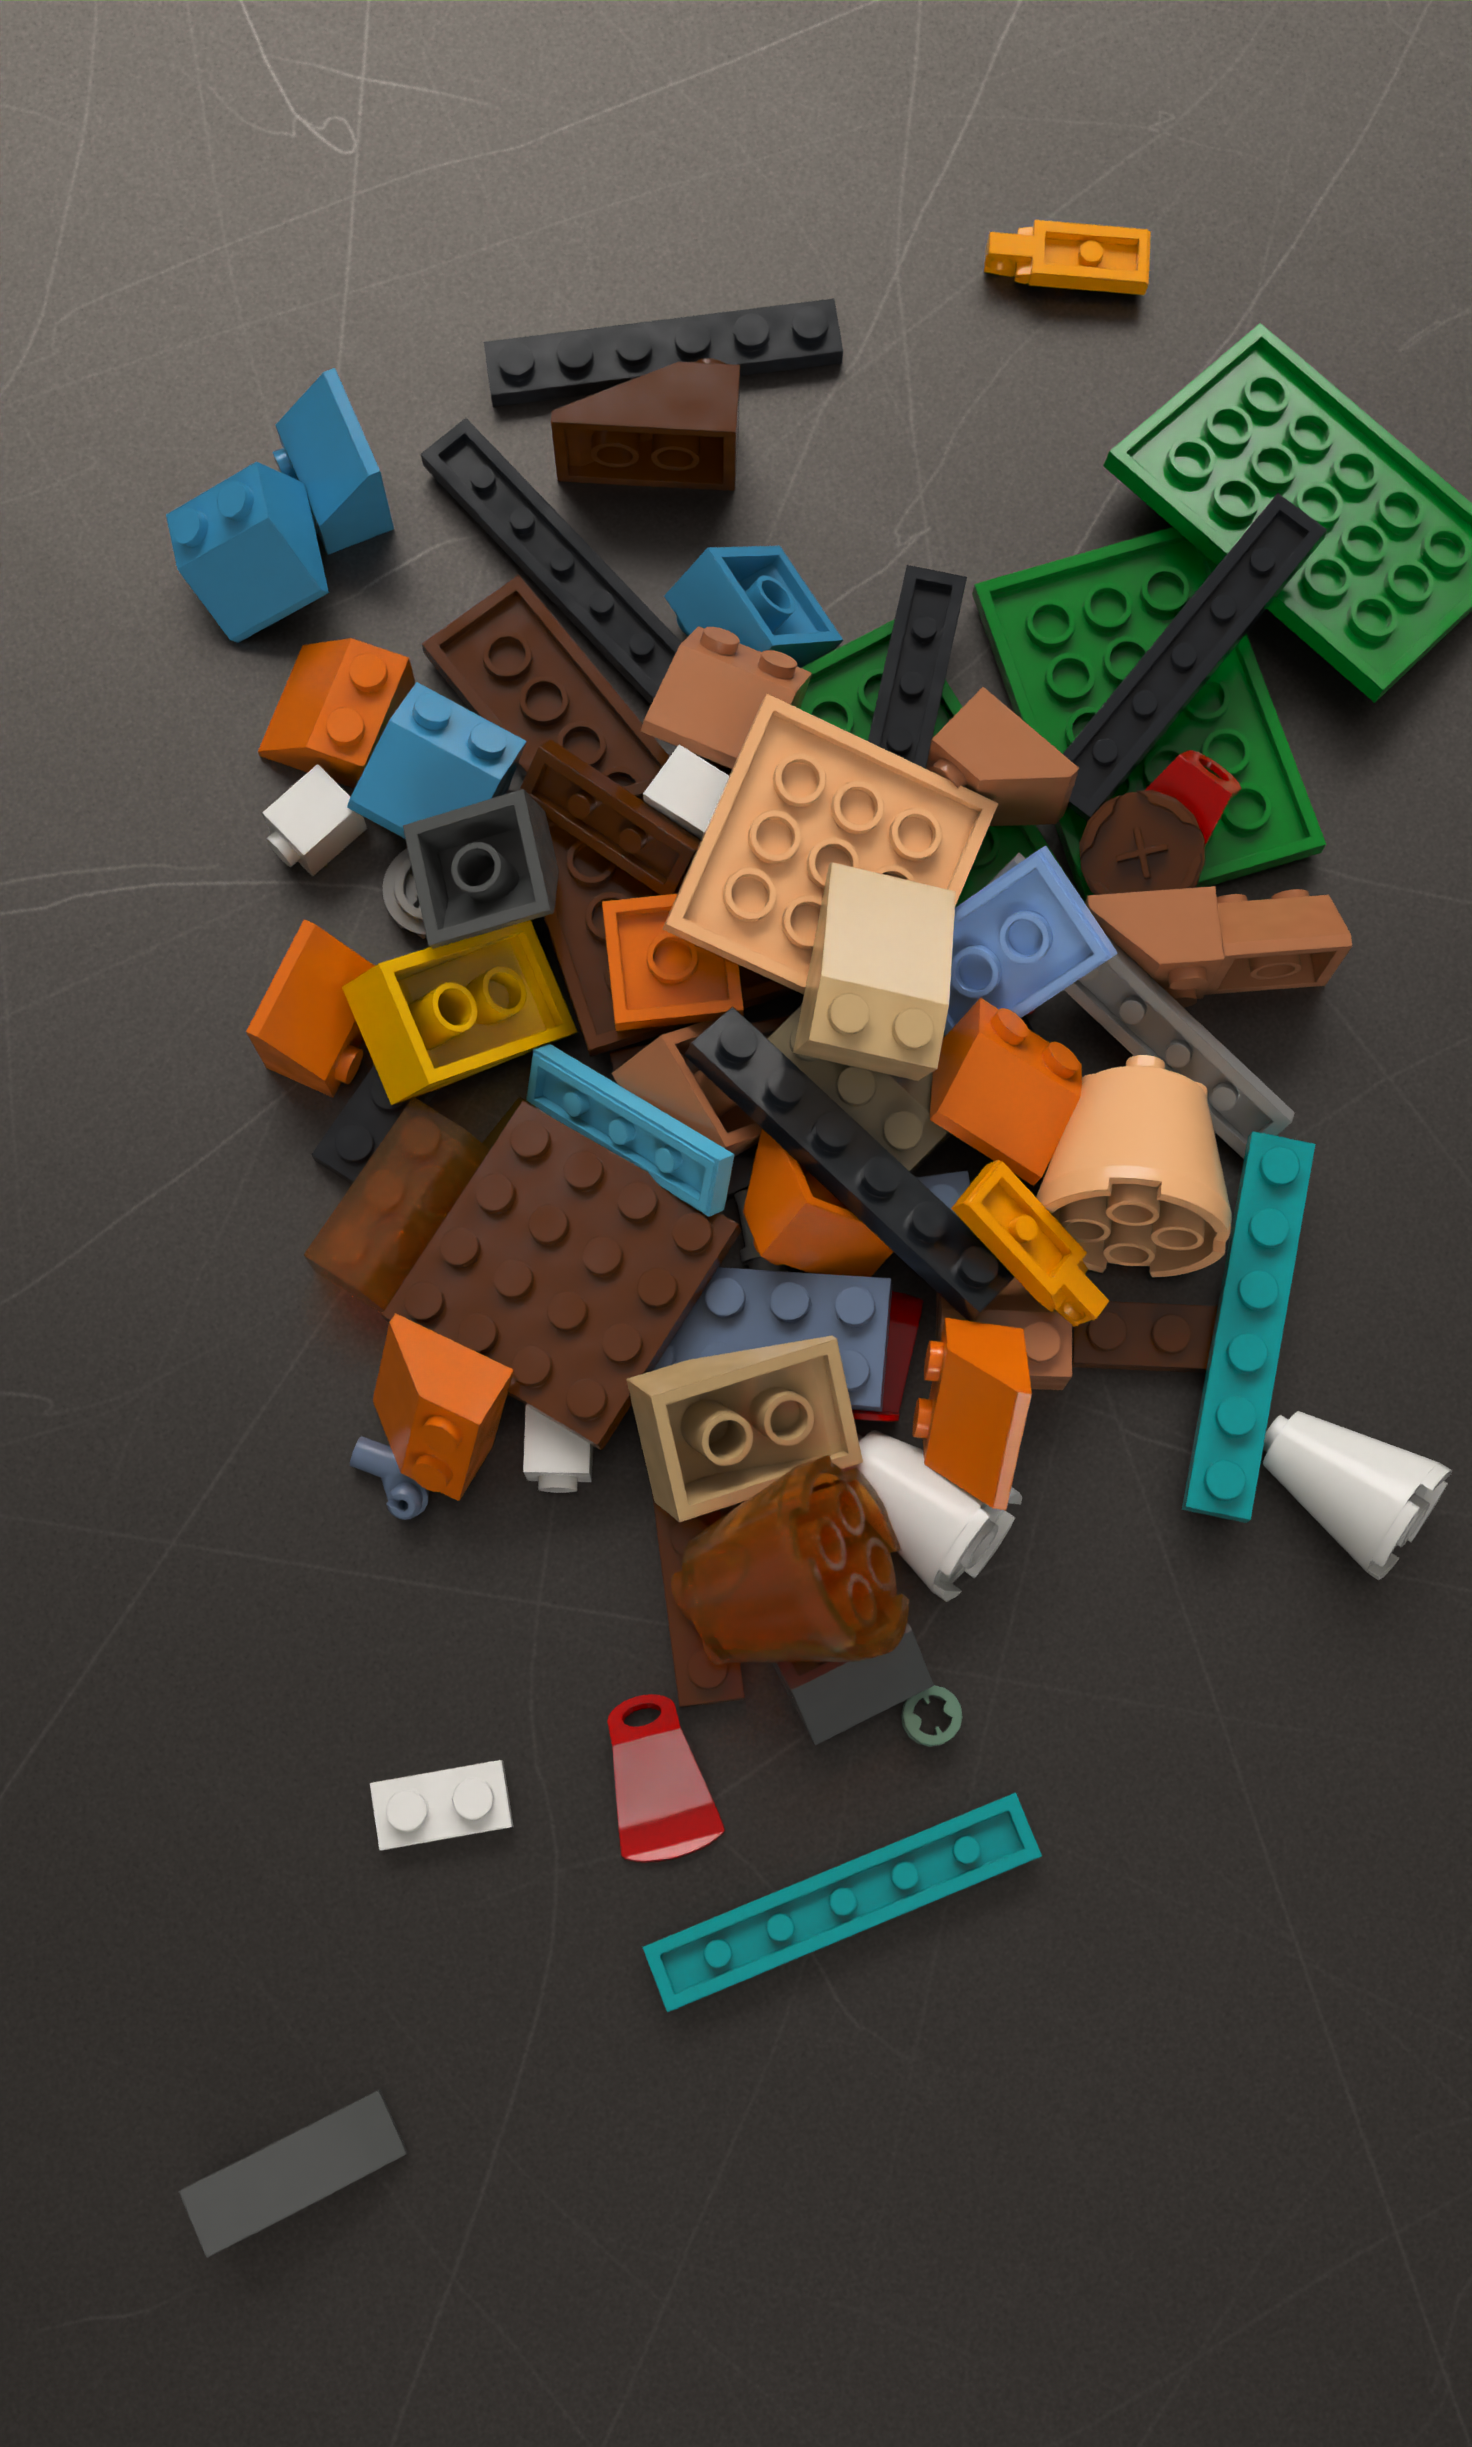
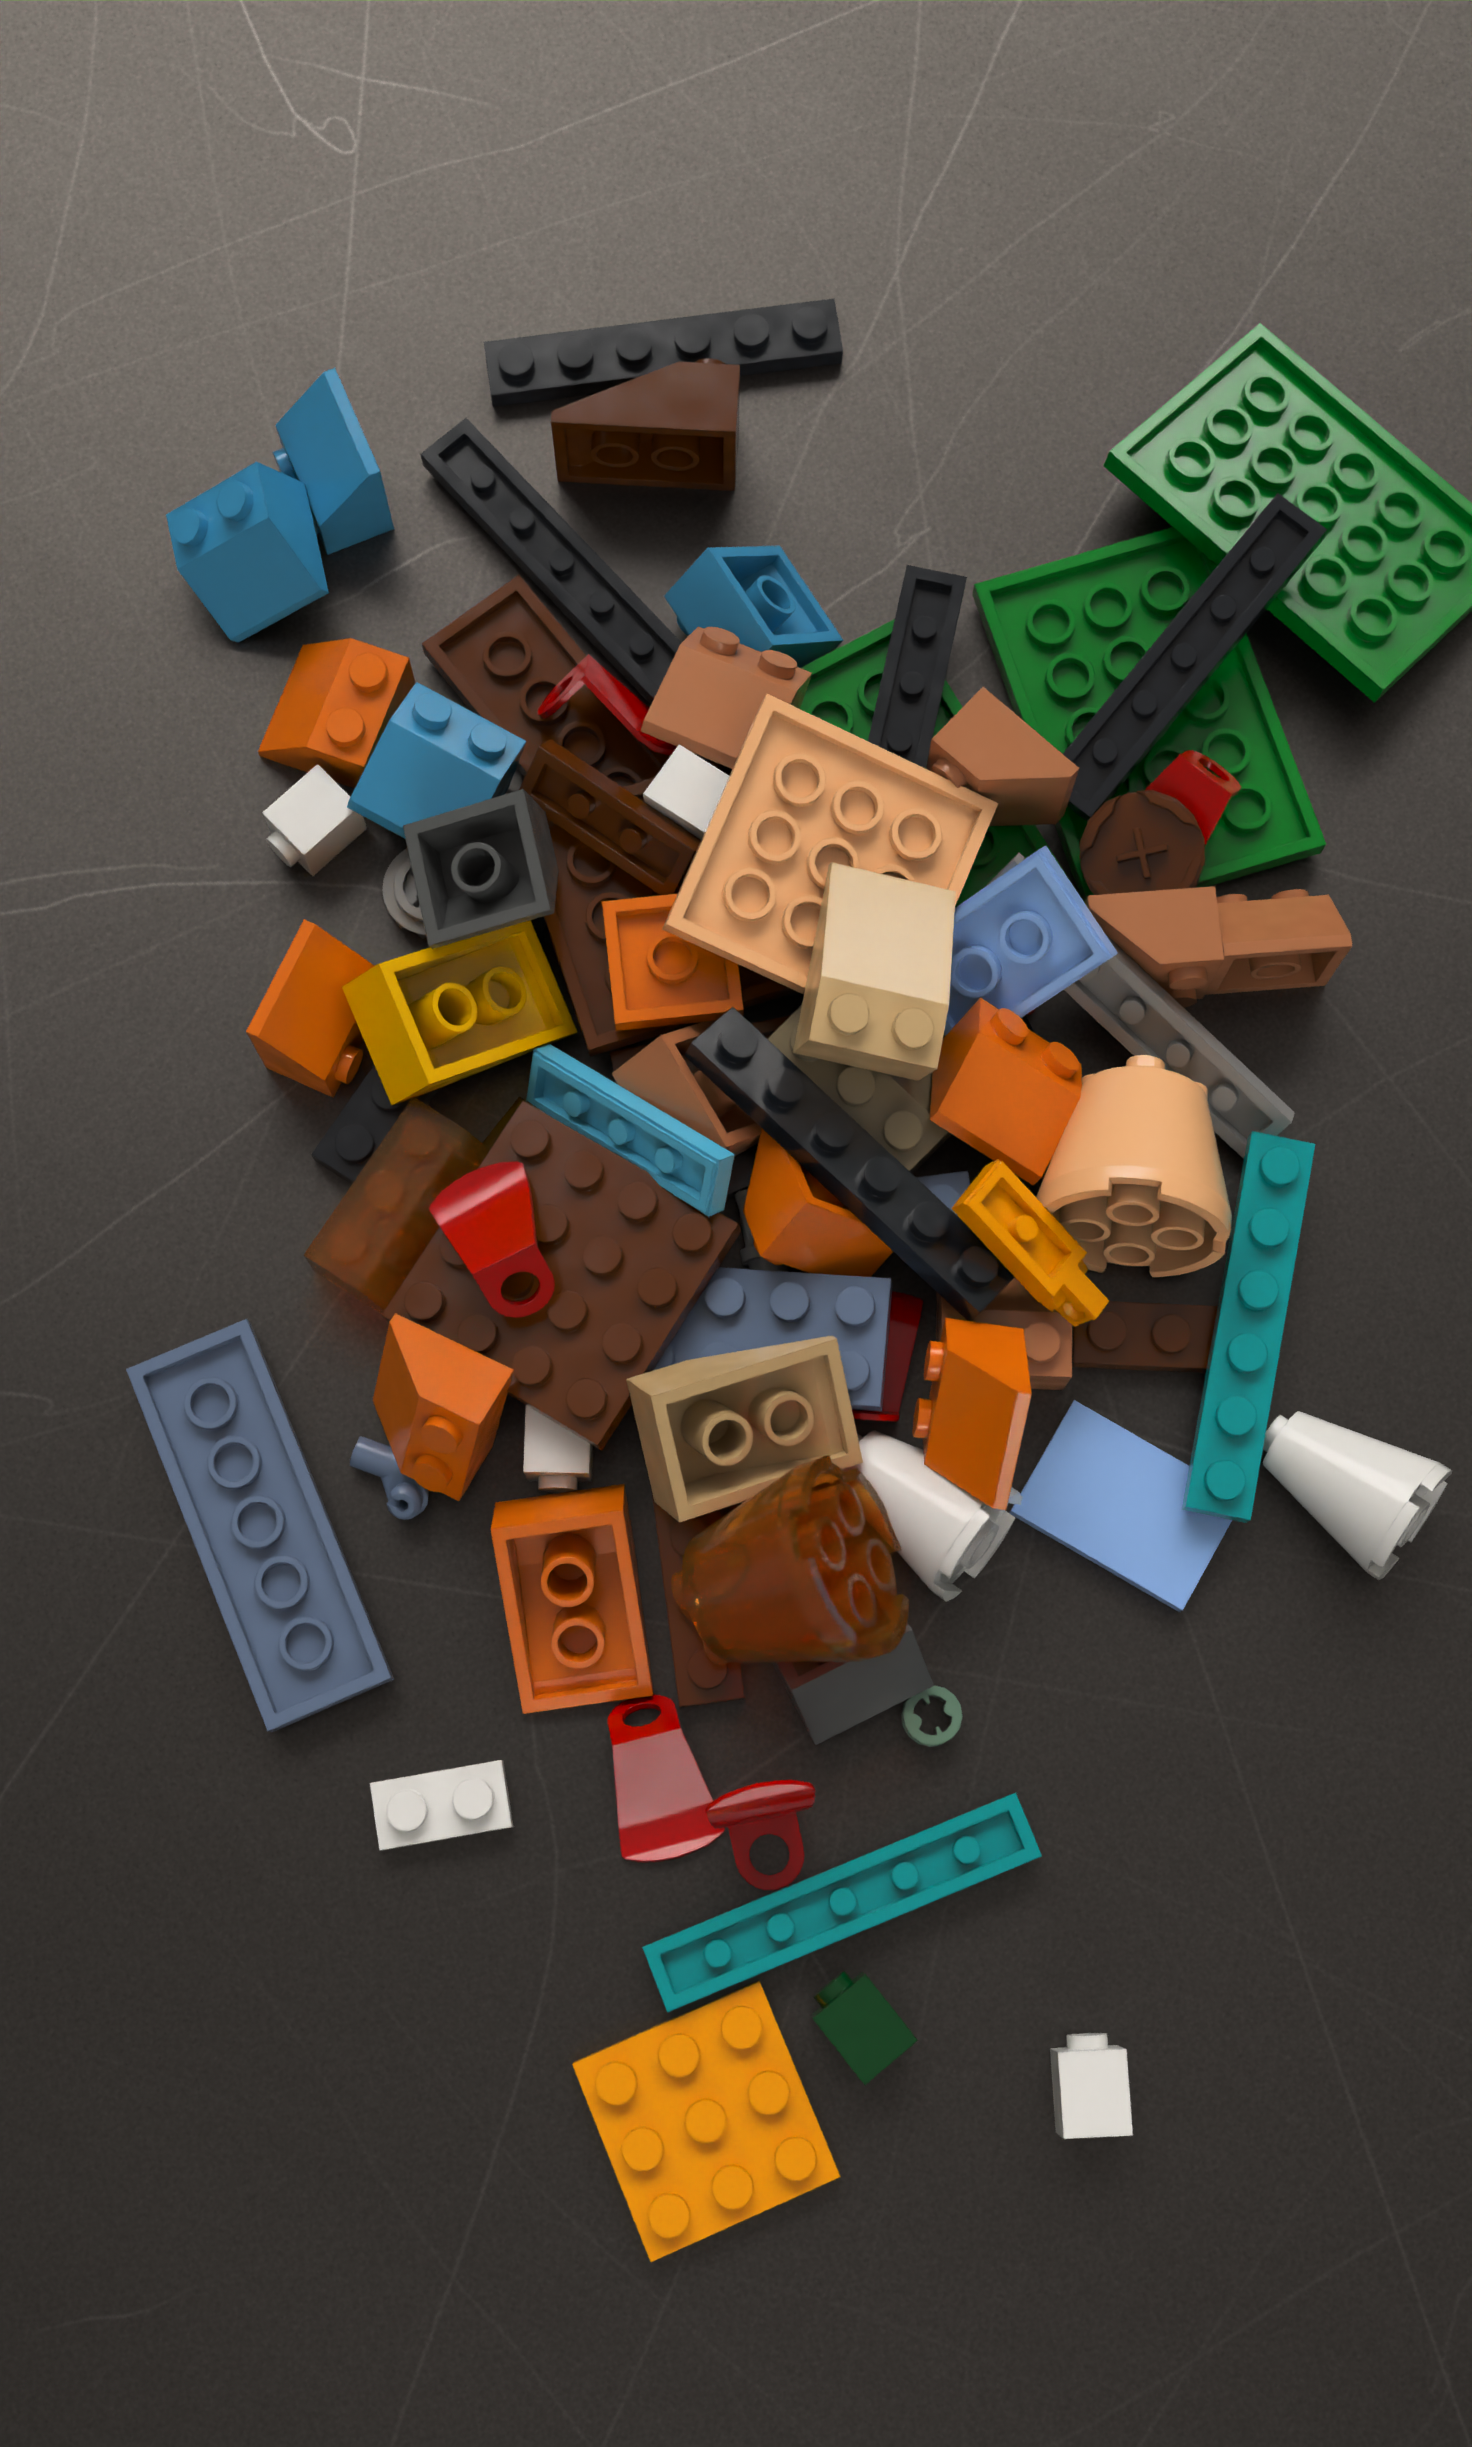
dark grey slope [178,2089,408,2258] -> none
light orange hinge [984,220,1151,295] -> none
none -> sand blue plate [126,1319,394,1733]
none -> red piece [429,1161,555,1317]
none -> orange slope [490,1484,653,1714]
none -> red piece [537,654,677,756]
none -> light orange plate [572,1980,840,2262]
none -> red piece [706,1780,815,1890]
none -> dark green brick [810,1971,918,2085]
none -> light blue tile [1009,1400,1232,1612]
none -> white brick [1050,2033,1133,2139]

